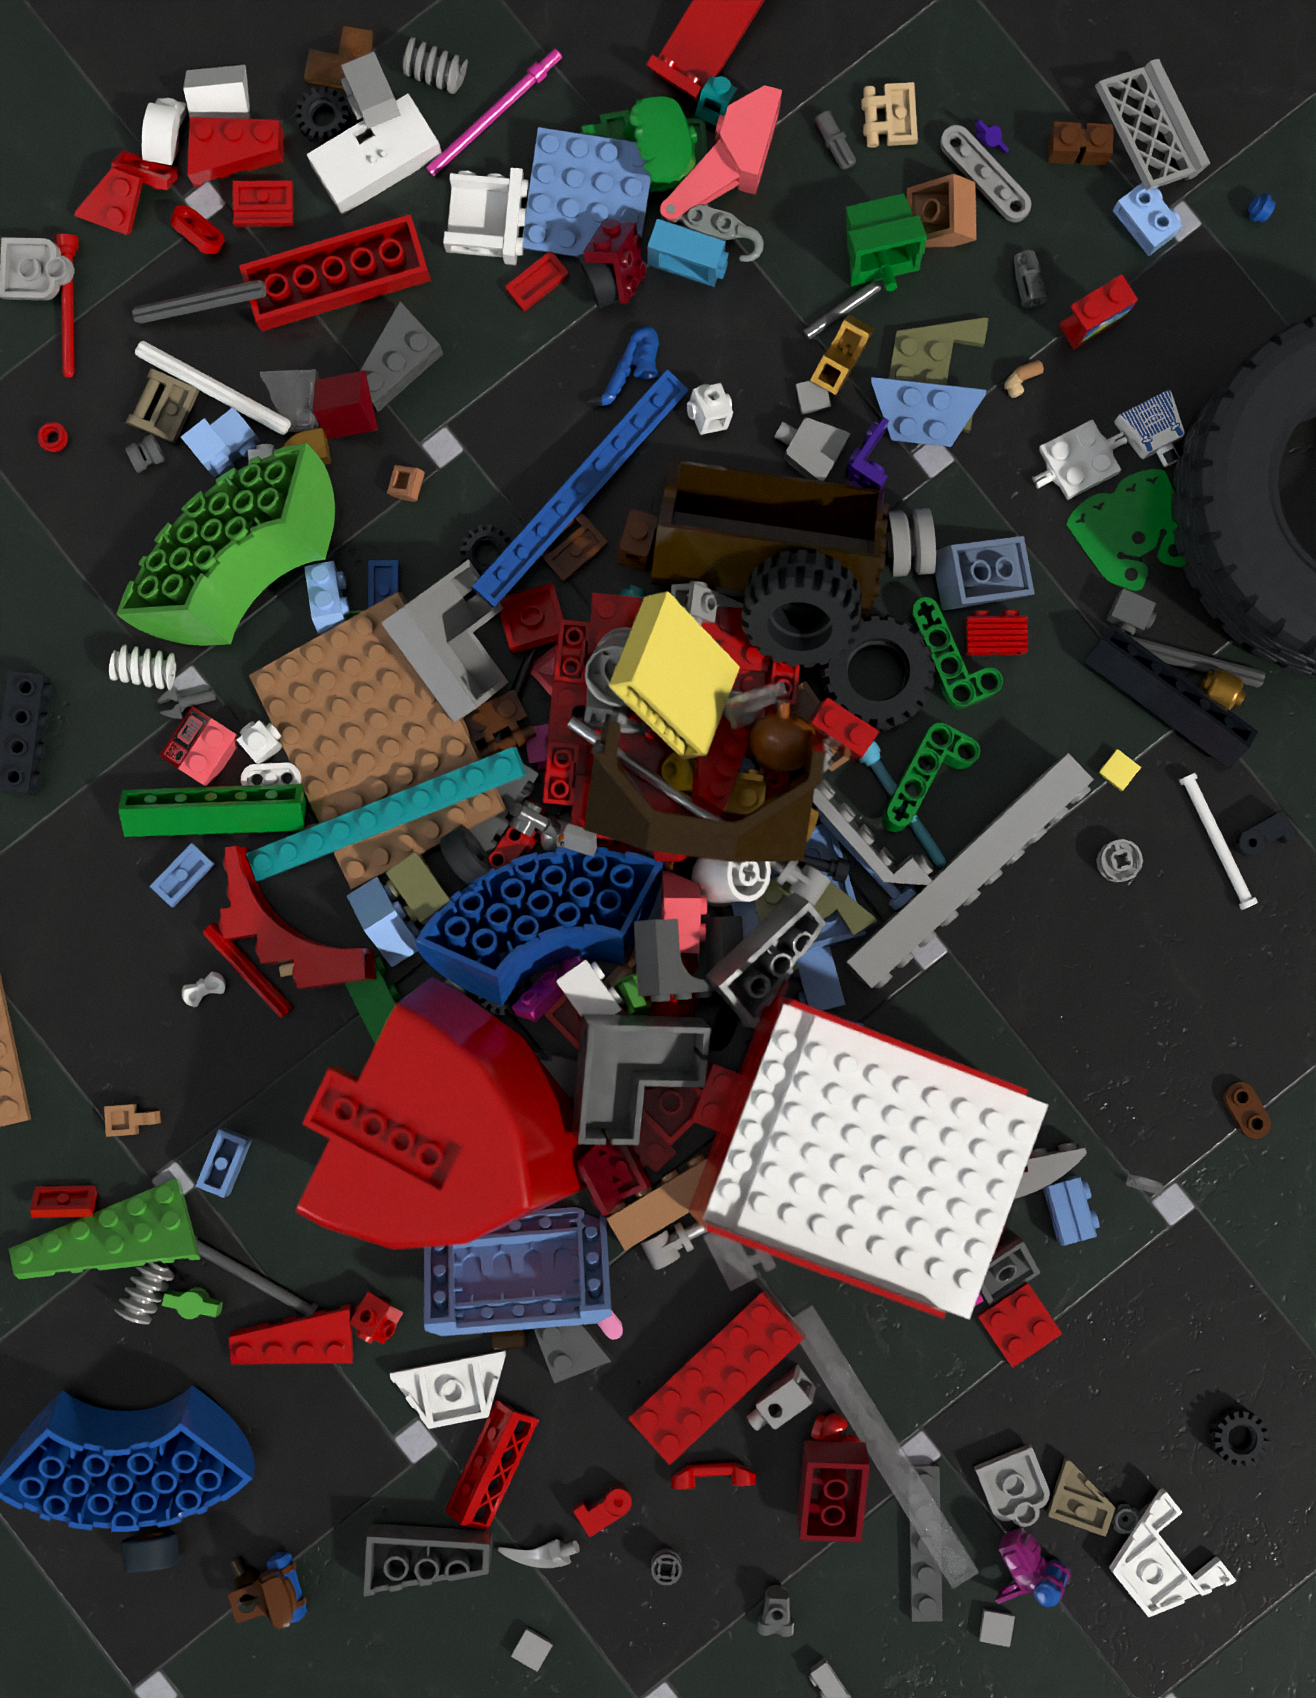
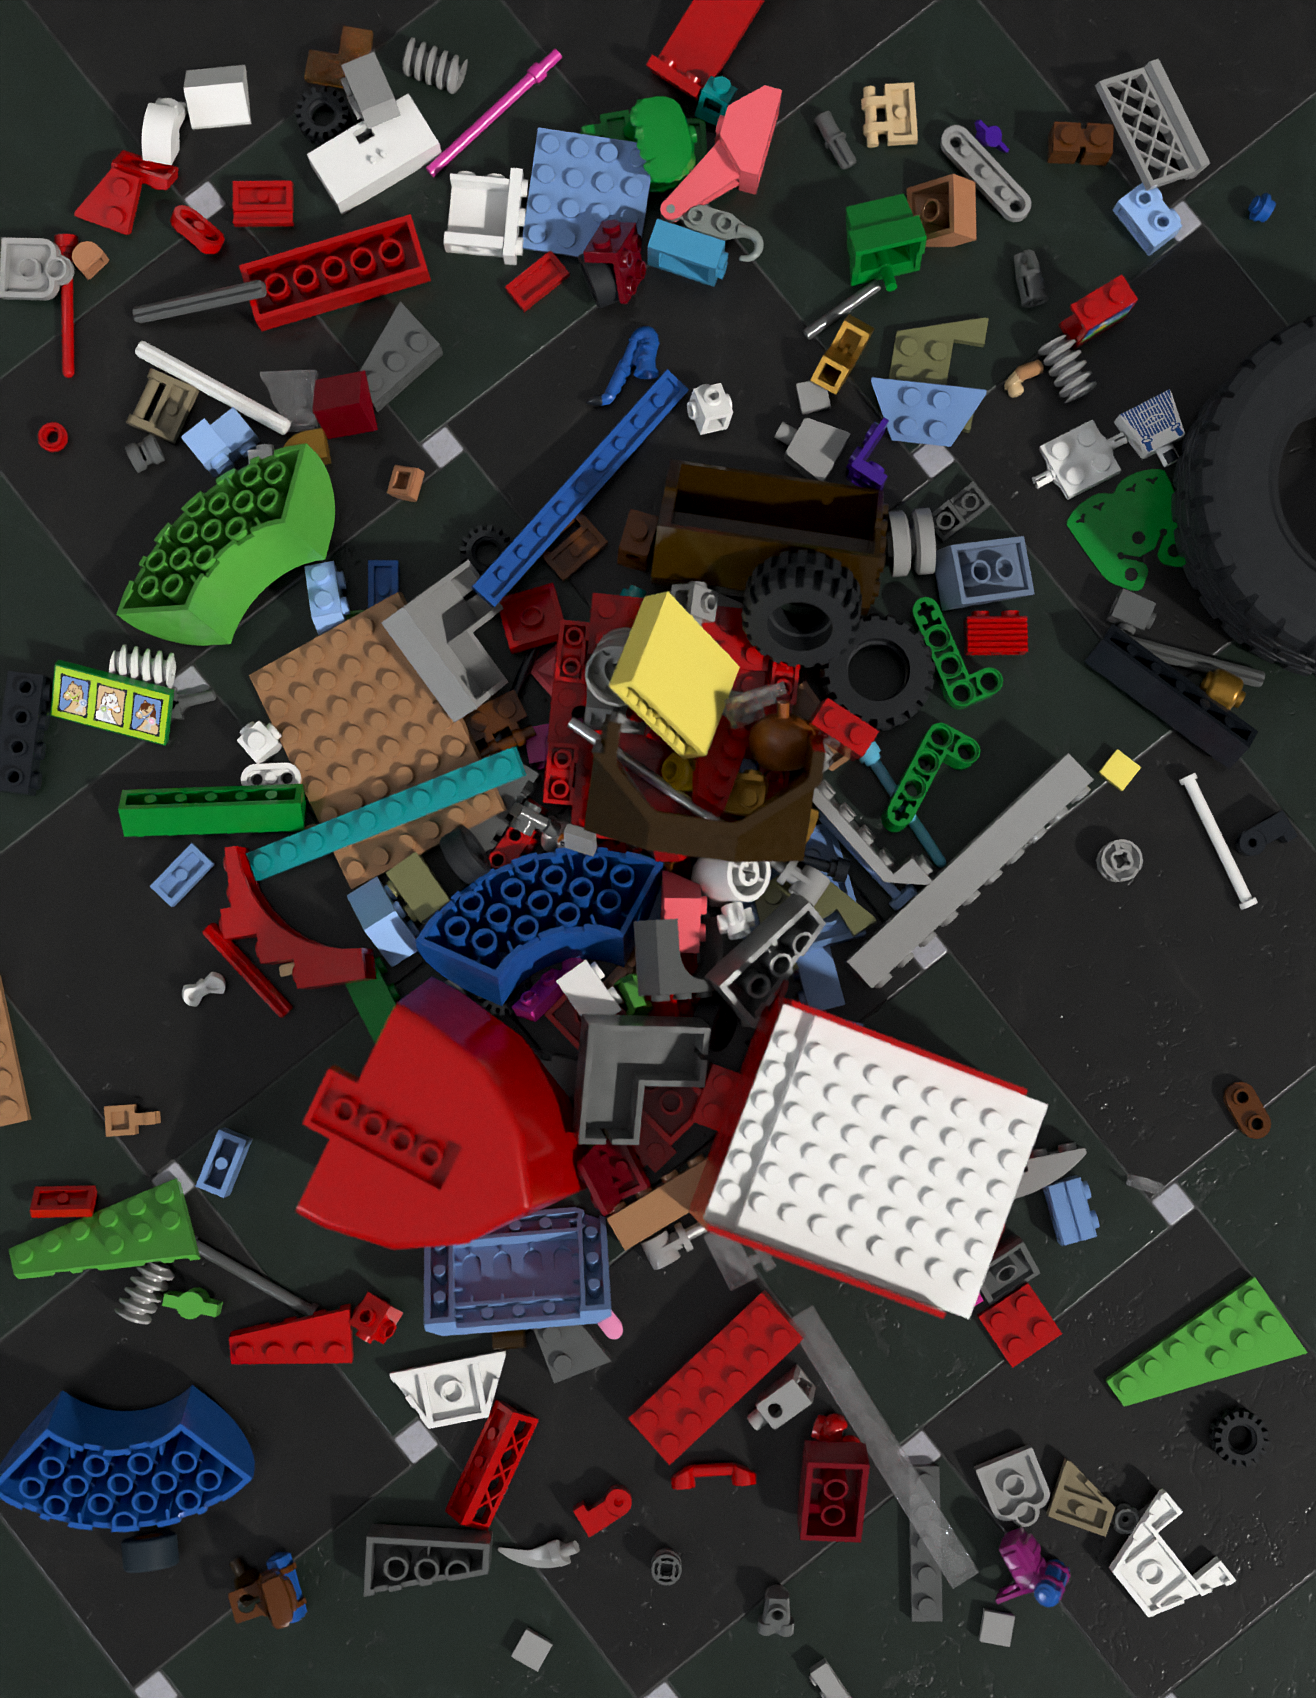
coral slope [159,706,240,787] -> none
red wedge [187,117,285,187] -> none
none -> tile [50,659,175,746]
none -> nougat brick [72,241,109,280]
none -> white gear [716,902,755,940]
none -> dark grey slope [932,481,993,542]
none -> light grey piece [1038,335,1097,403]
none -> bright green wing [1104,1276,1307,1407]

